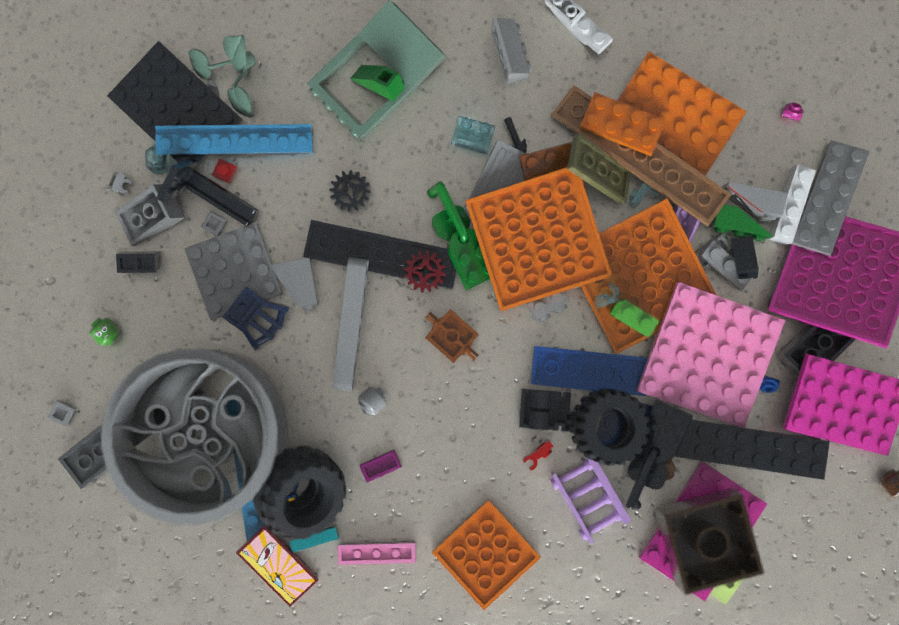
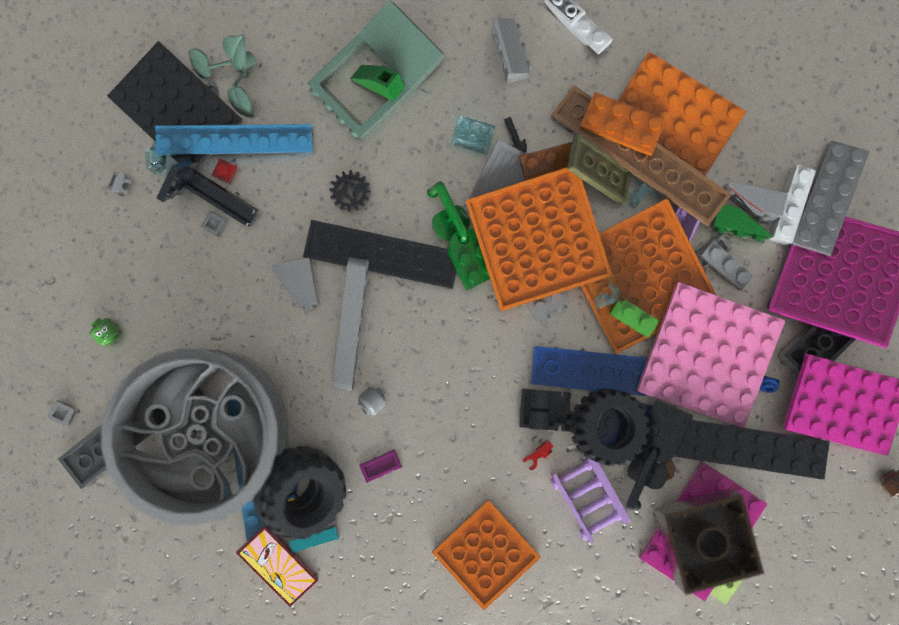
light grey slope [116,184,185,246] -> none
black hinge [116,251,160,273] -> none
light grey plate [184,222,283,320] -> none
dark blue plate [222,286,290,350] -> none
bright pink plate [338,542,416,565] -> none
dark red gear [404,251,446,293] -> none
dark orange plate [425,309,479,363] -> none
black hinge [731,236,759,279] -> none
dark pink plate [781,102,804,121] -> none

